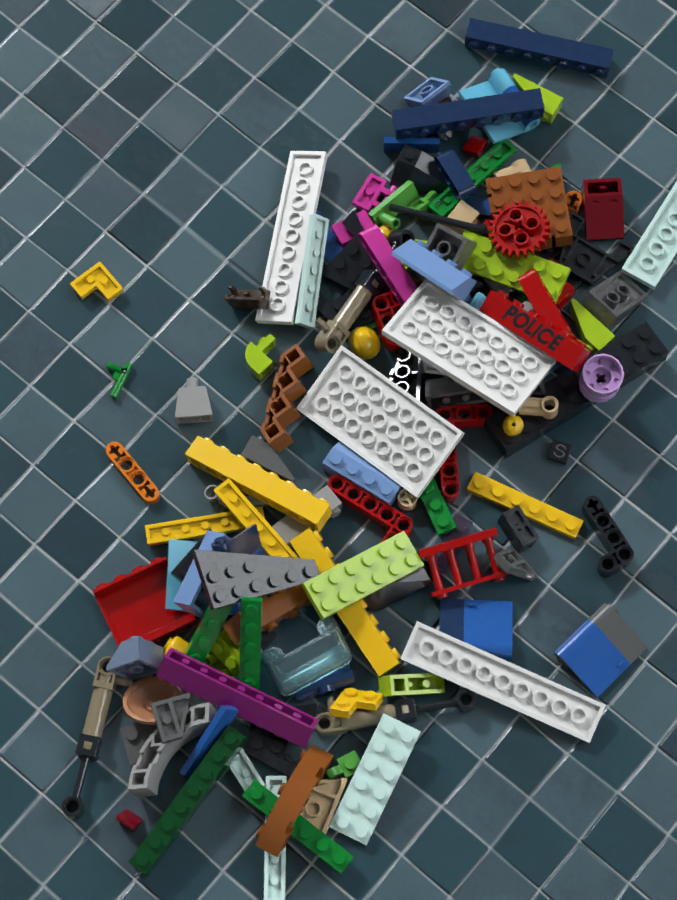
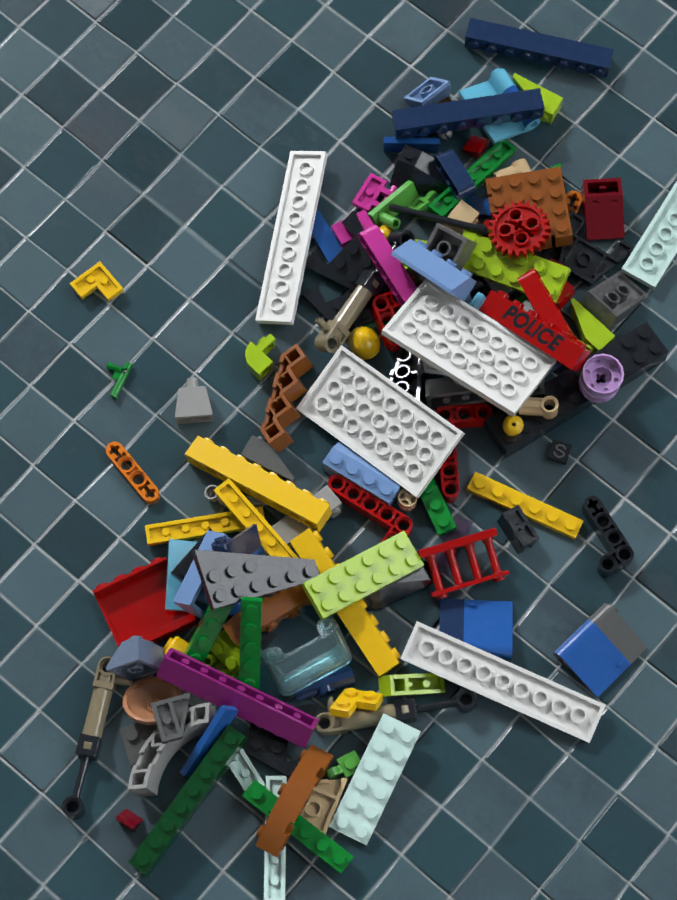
dark brown hinge [224,286,271,309] -> none
light aqua plate [295,214,329,329] -> none
dark grey wing [493,547,539,581] -> none

